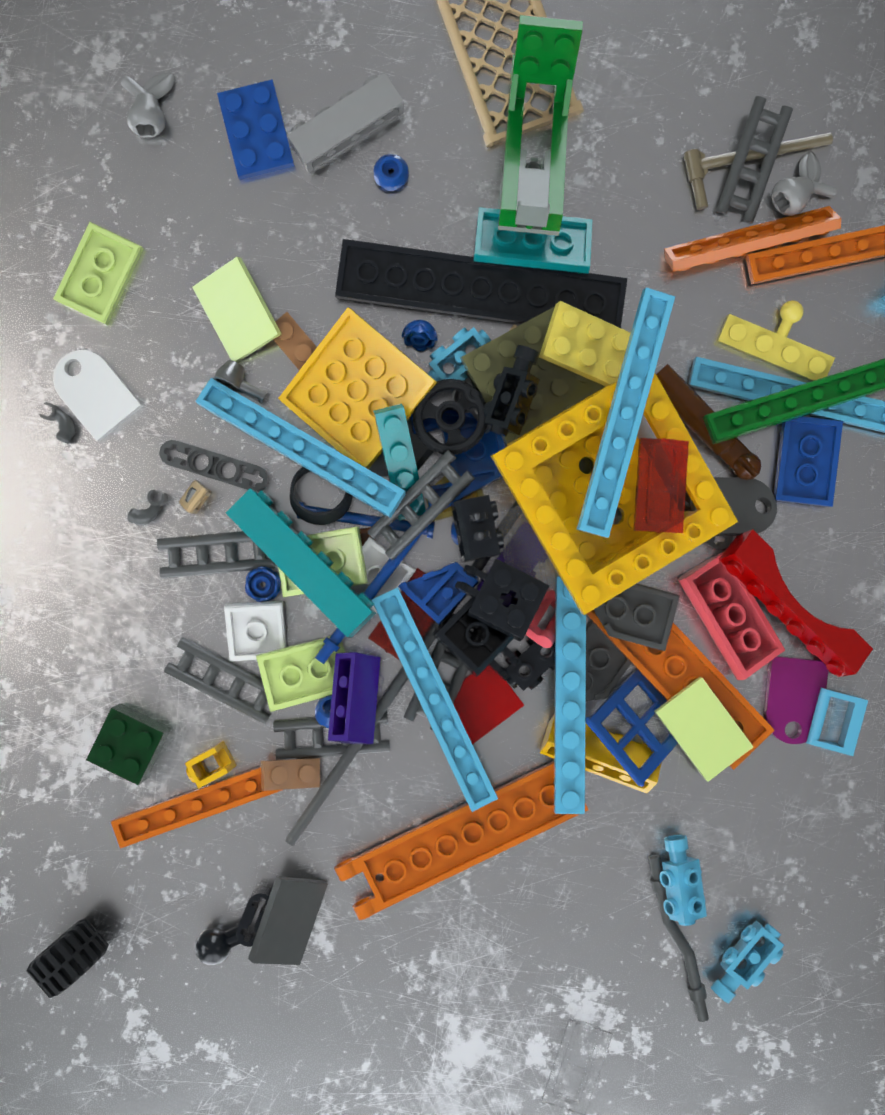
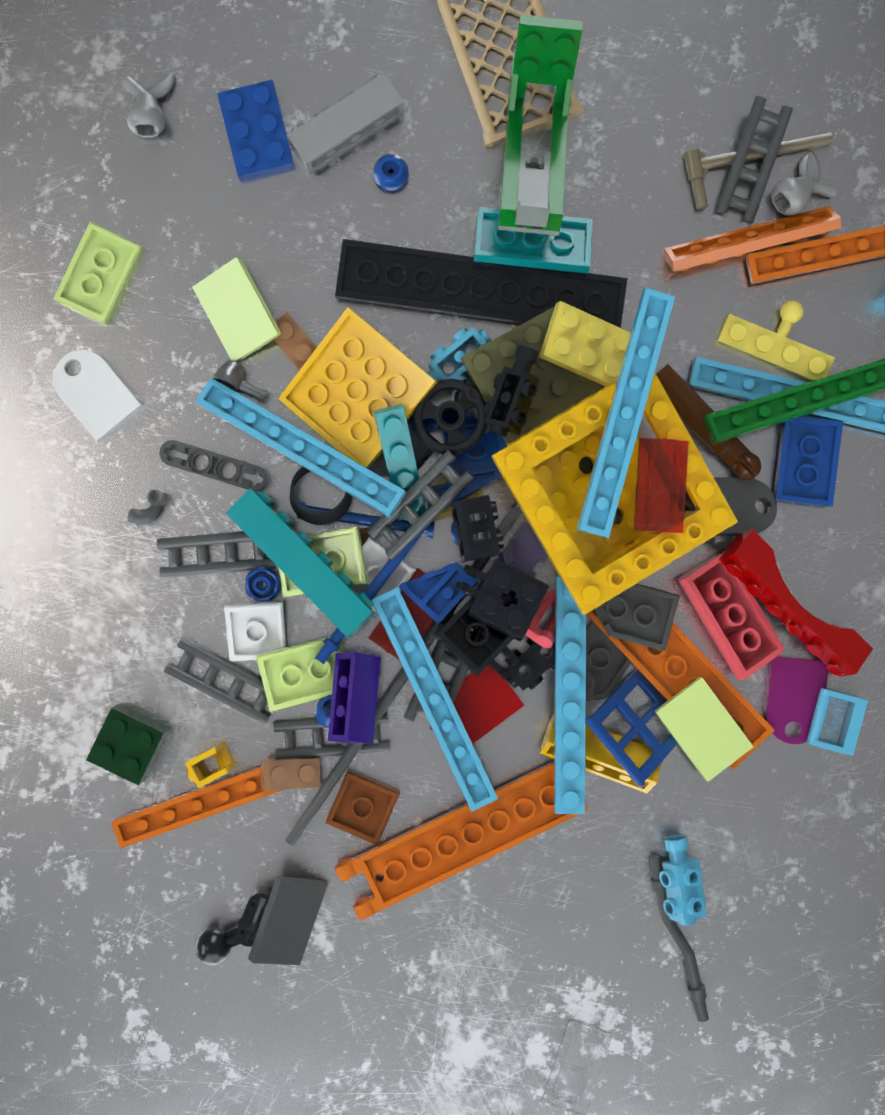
black tyre [26,919,109,998] -> none
dark grey arm [39,402,75,444] -> none
tan slope [179,480,211,514] -> none
blue plate [402,320,438,351] -> none
medium azure brick [711,920,784,1004] -> none
none -> dark orange tile [325,769,400,845]

